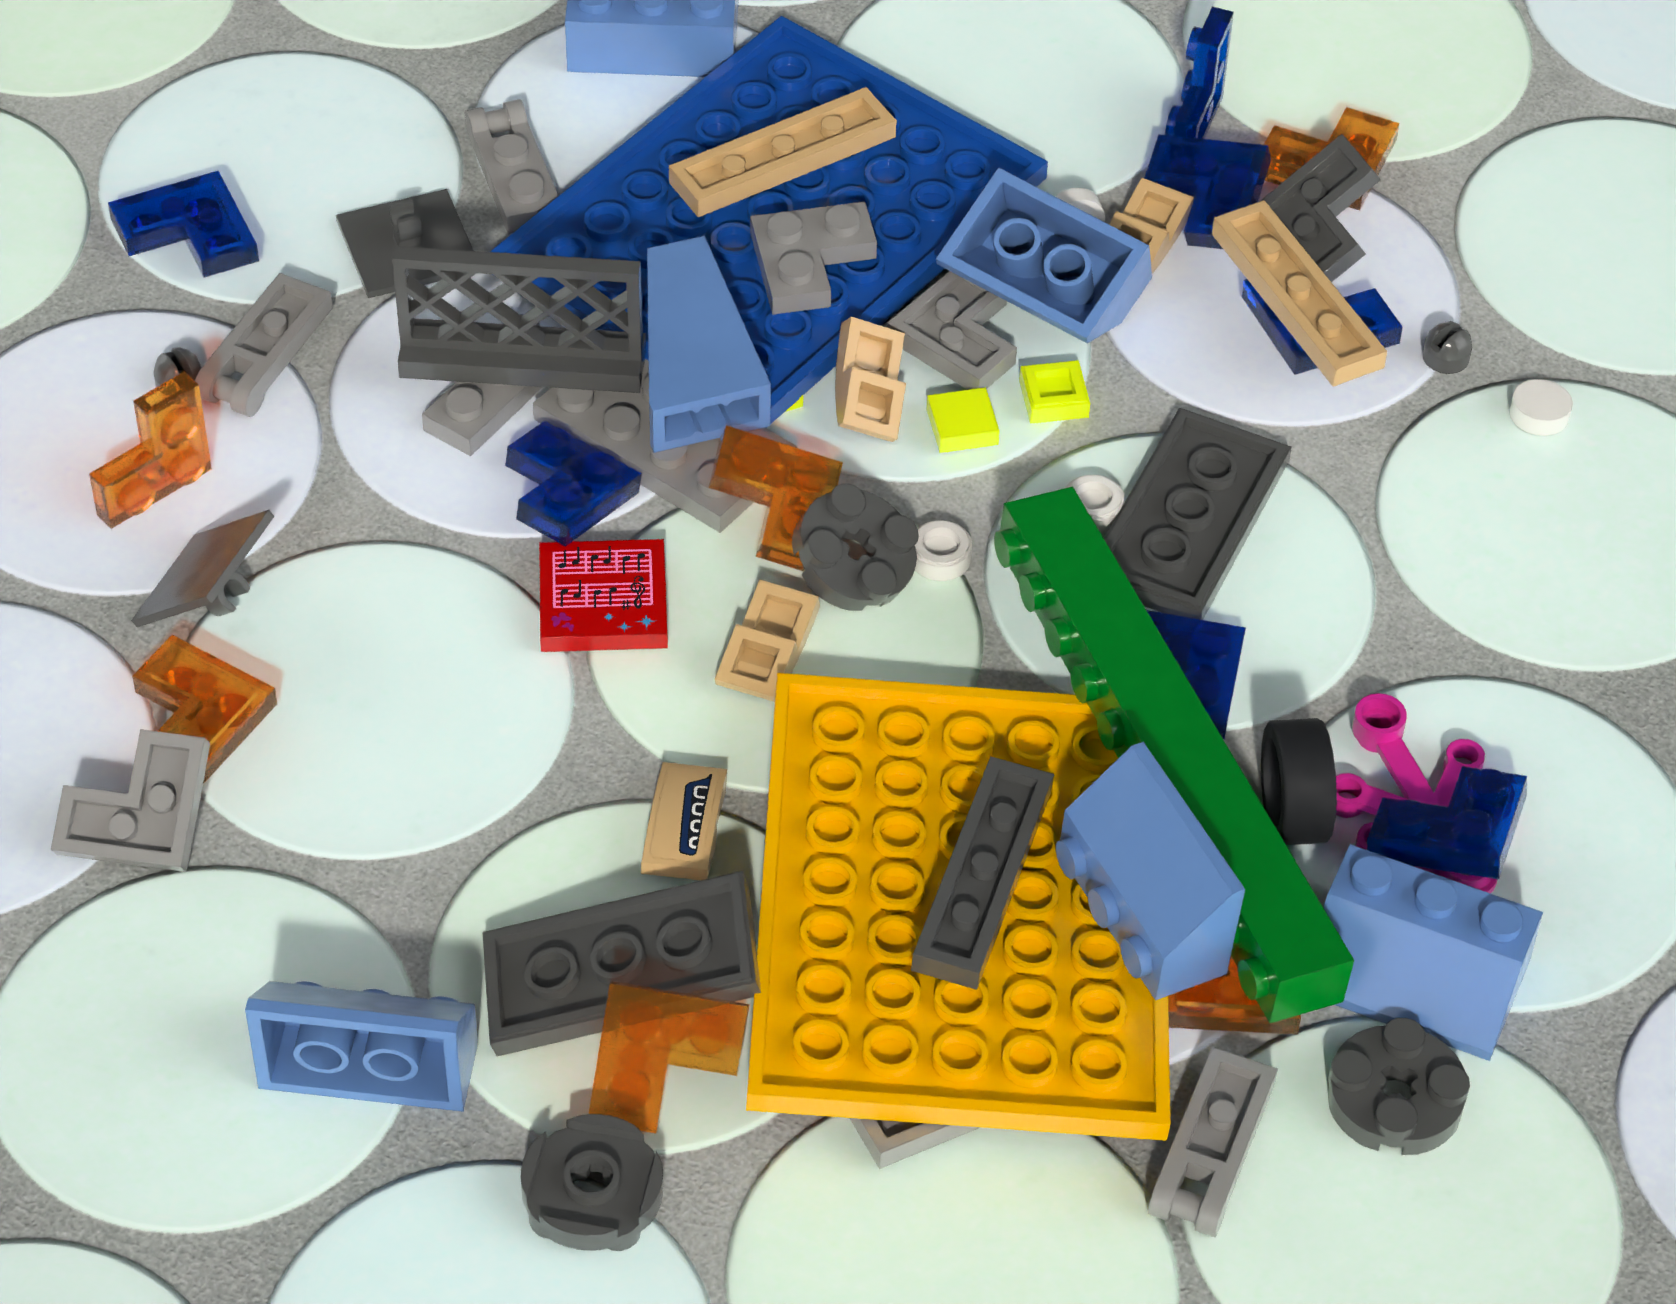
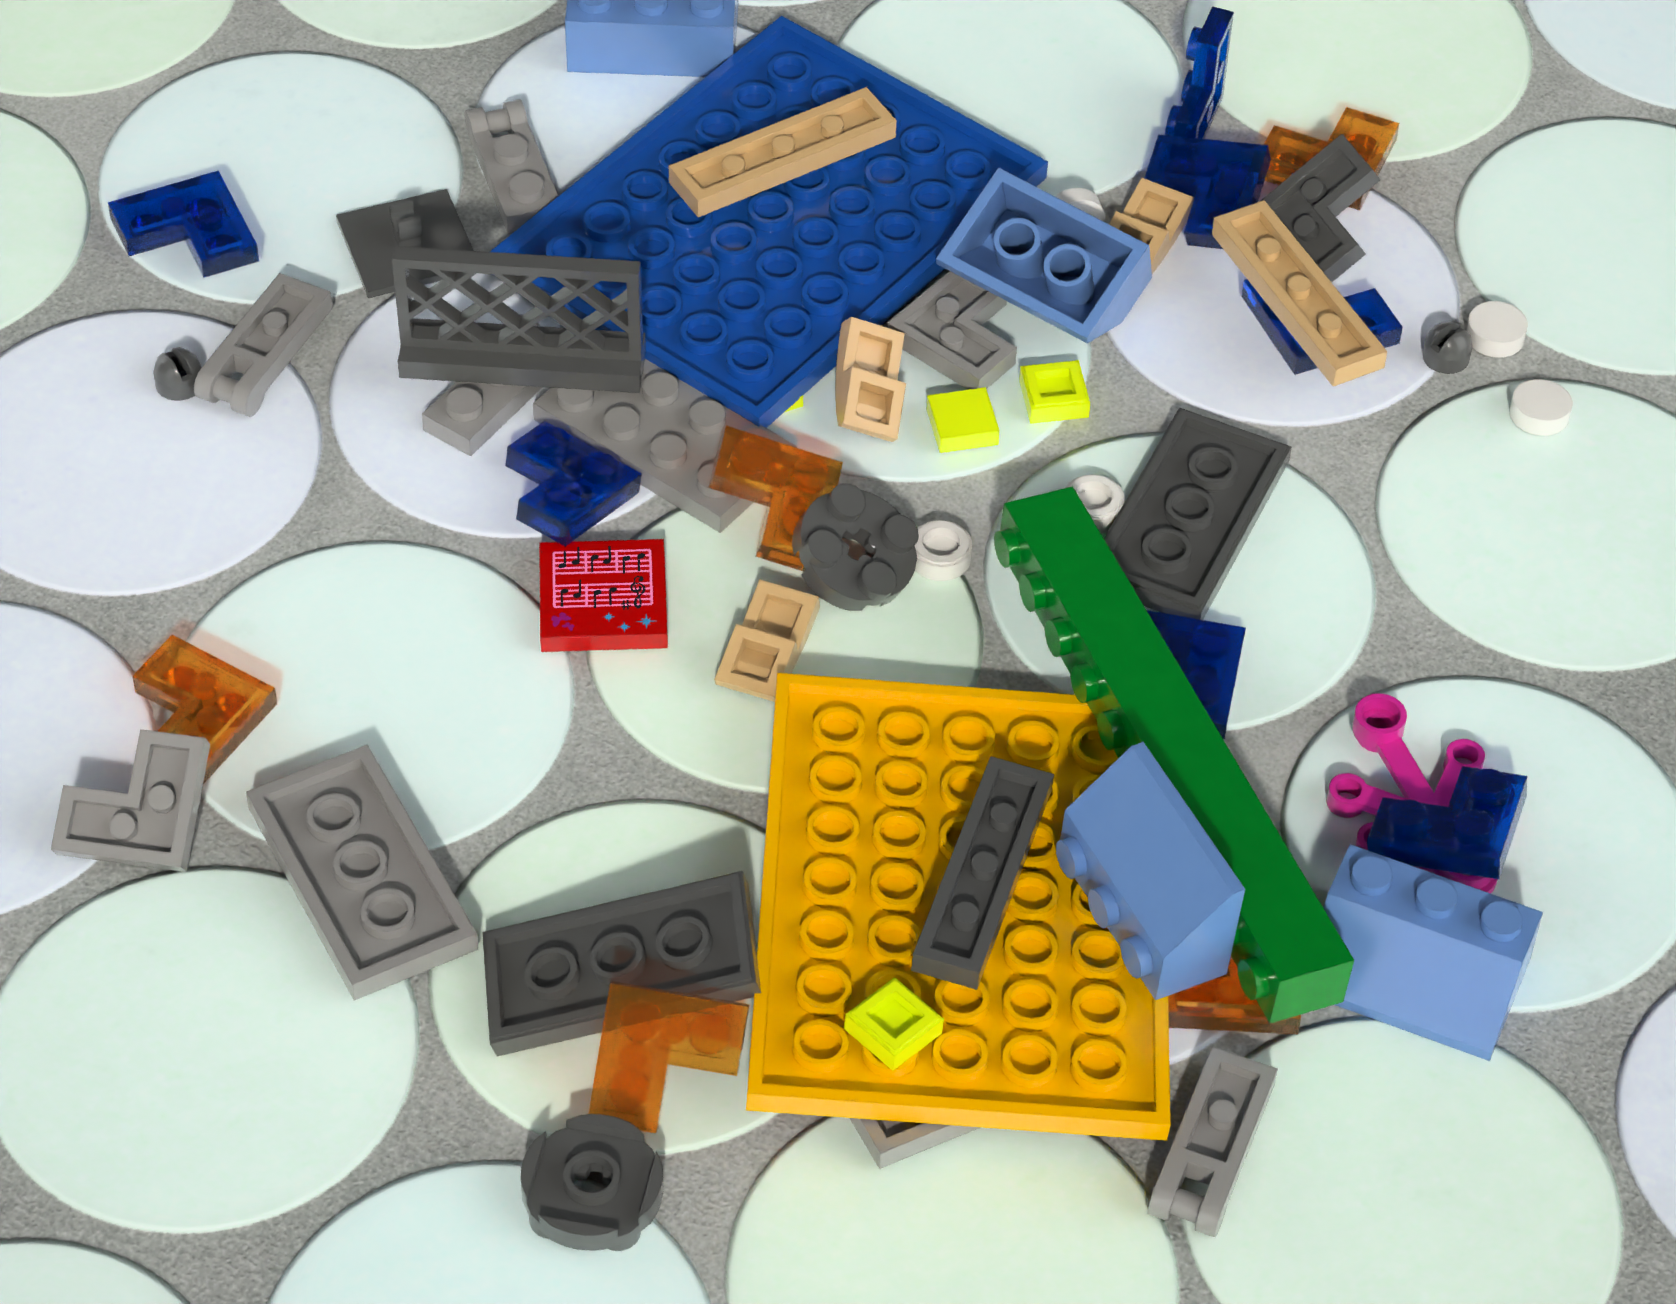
clear orange plate [89,371,212,529] -> none
dark grey piece [131,510,275,627] -> none
medium blue slope [245,981,478,1112] -> none
tan slope [641,762,727,880] -> none
medium blue slope [647,236,771,453] -> none
light grey plate [750,202,877,315] -> none
black tyre [1261,718,1337,845] -> none
dark grey plate [1328,1018,1470,1155] -> none
none -> light grey plate [246,744,479,1000]
none -> neon yellow tile [844,977,944,1071]
none -> white tile [1466,301,1528,358]

